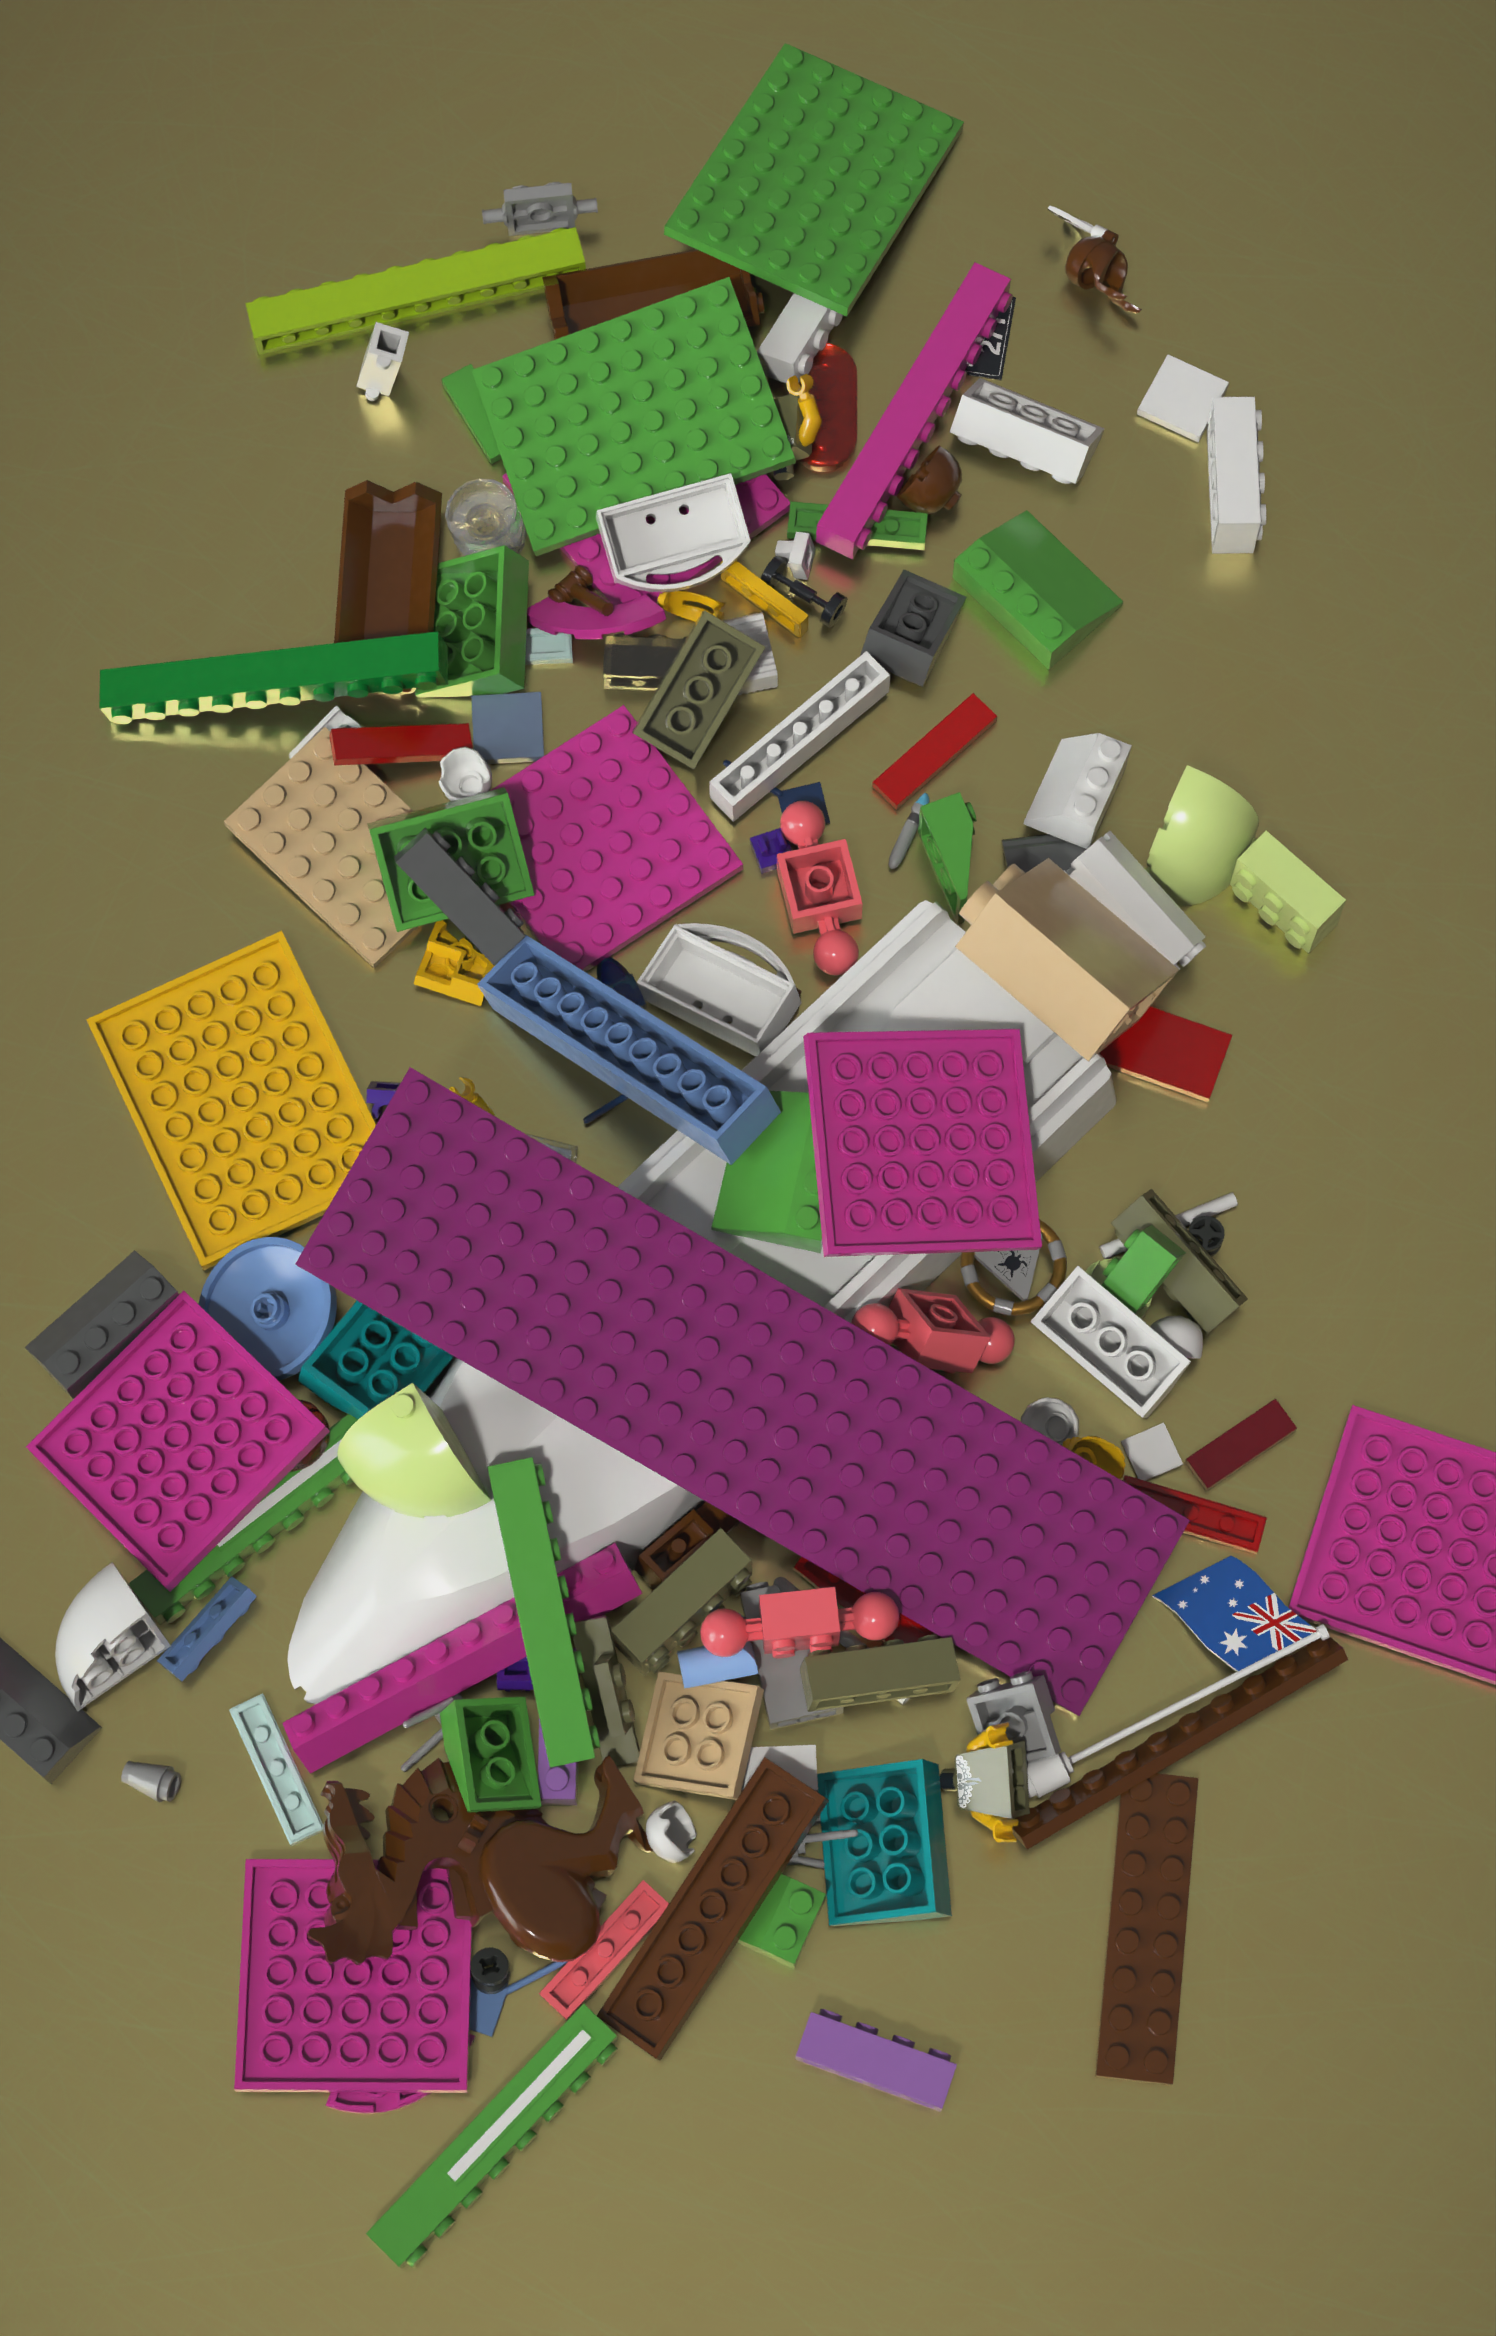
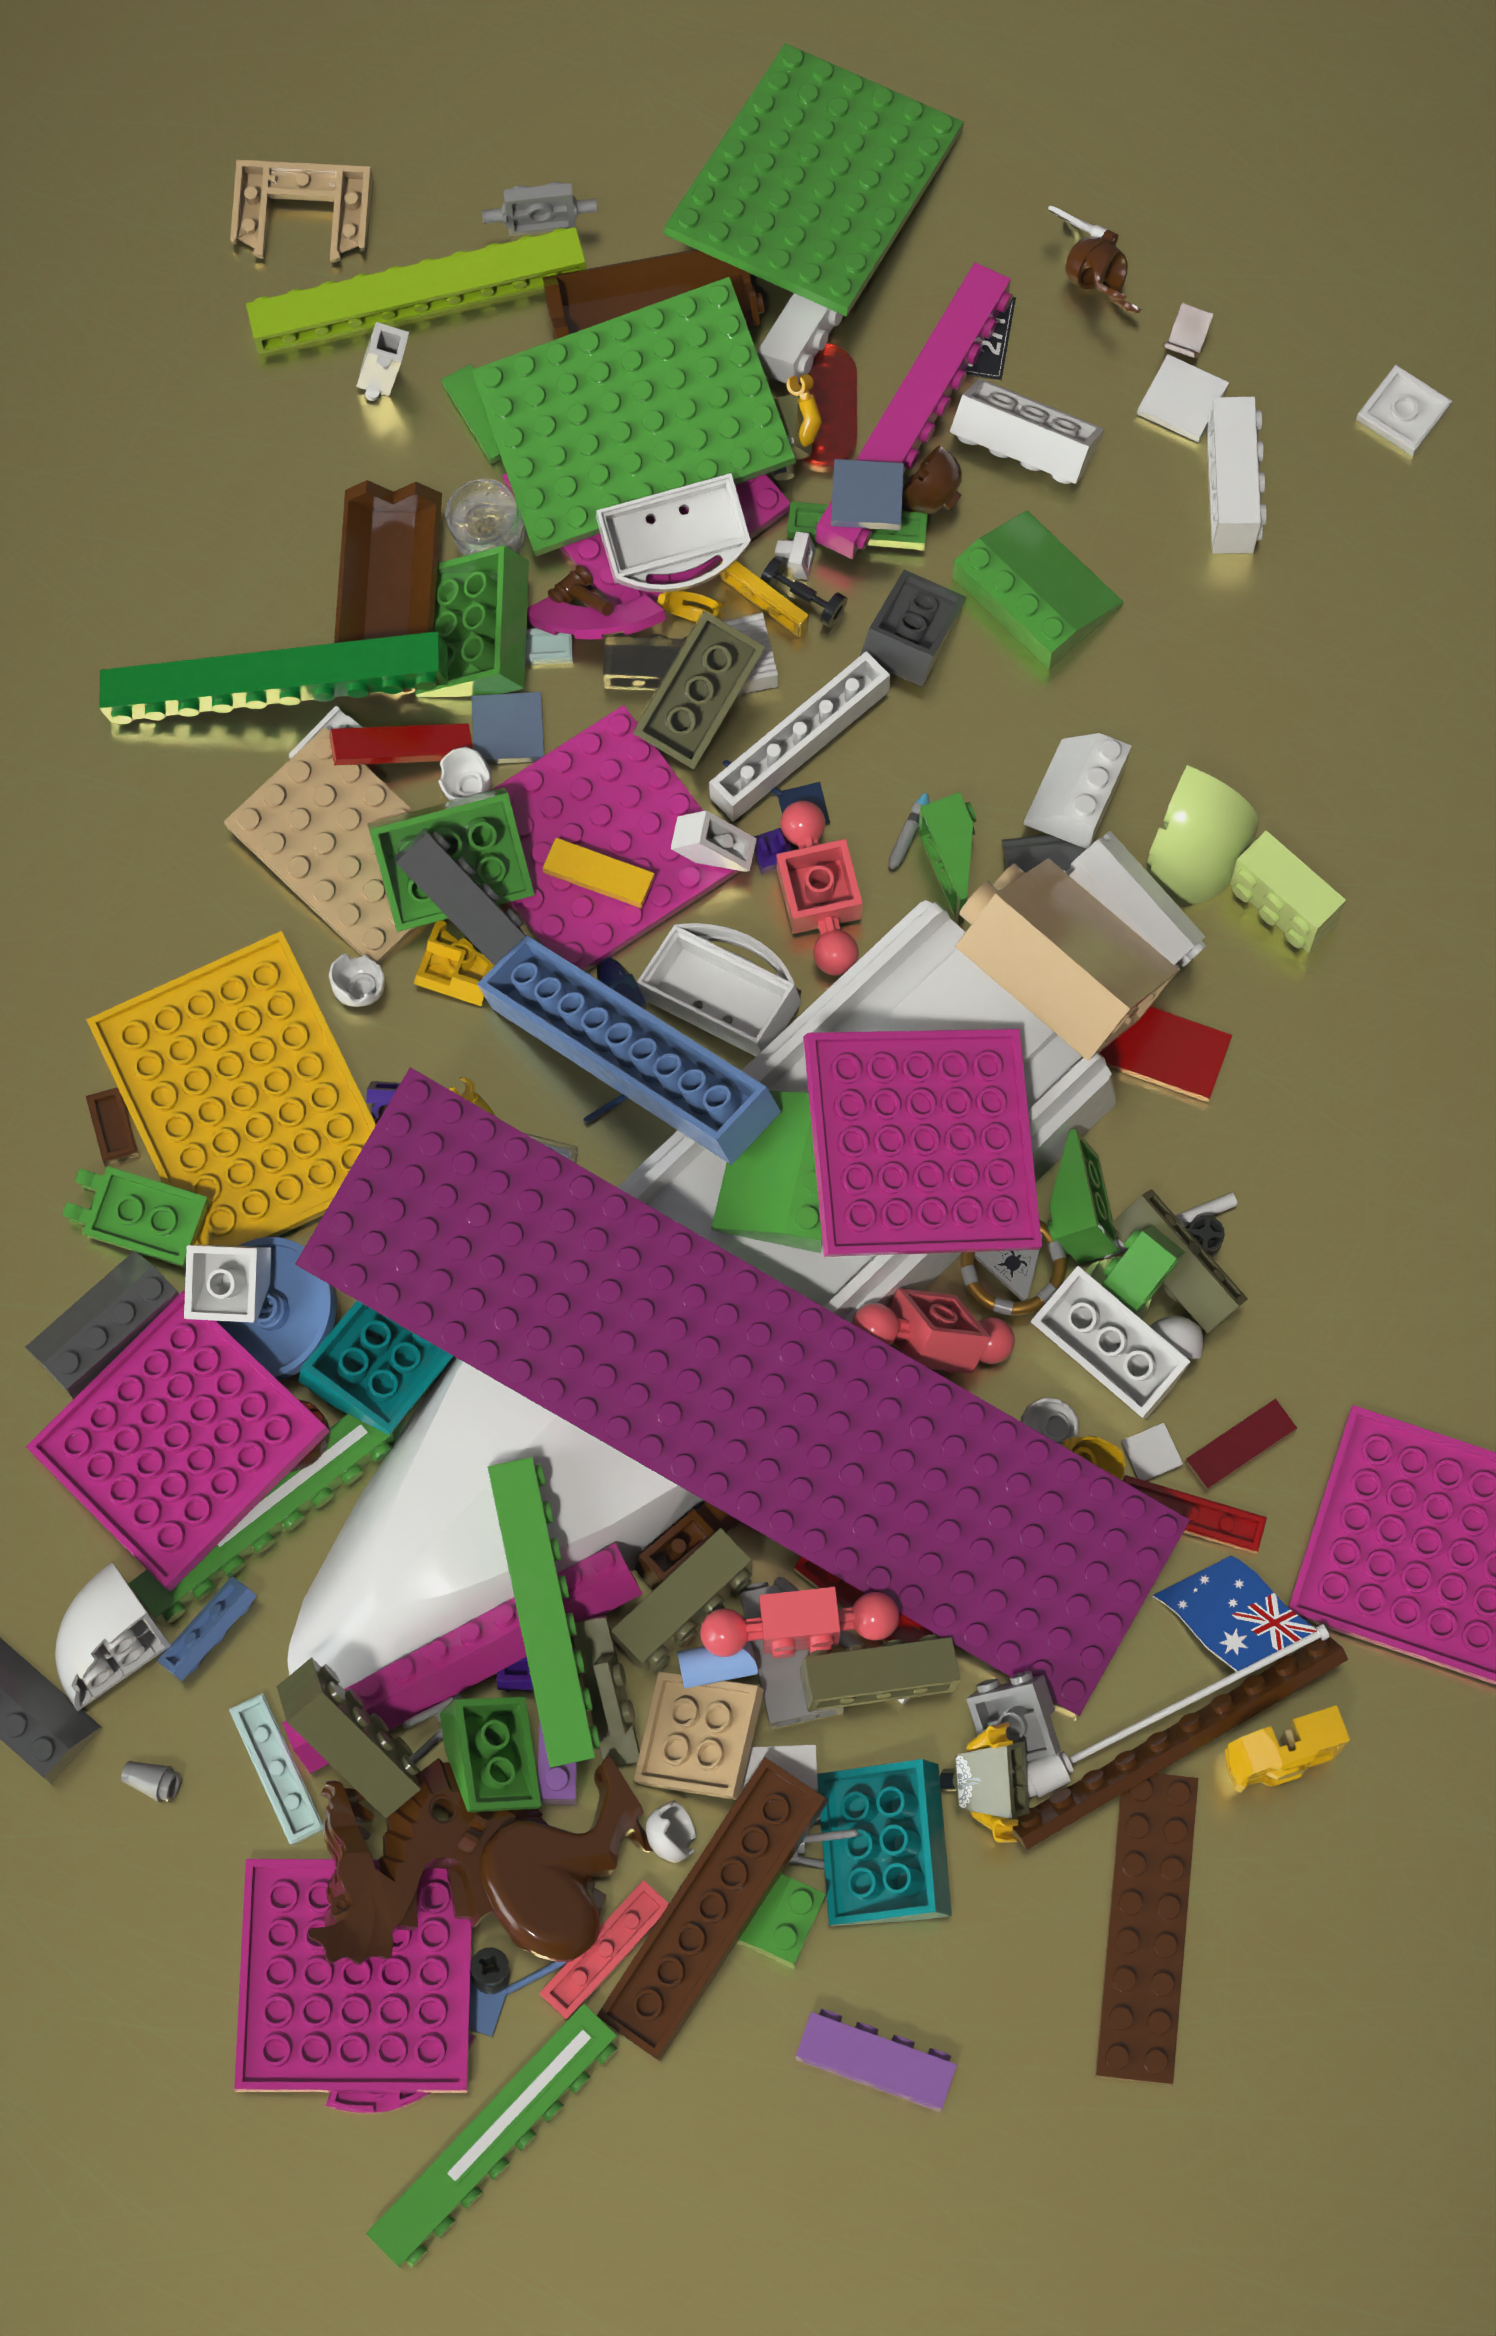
yellowish green brick [337,1383,492,1518] -> none
red tile [872,693,997,810] -> none
none -> bright green tile [62,1166,211,1268]
none -> reddish brown tile [86,1087,140,1165]
none -> white slope [184,1244,271,1322]
none -> tan wedge [230,160,373,262]
none -> olive brick [277,1657,421,1818]
none -> white hair [329,953,386,1007]
none -> yellow tile [542,838,655,909]
none -> white slope [671,810,757,872]
none -> sand blue tile [831,459,904,530]
none -> bright green slope [1047,1128,1120,1264]
none -> bracket [1163,303,1214,358]
none -> yellow connector [1224,1705,1350,1793]
none -> white tile [1356,365,1452,456]

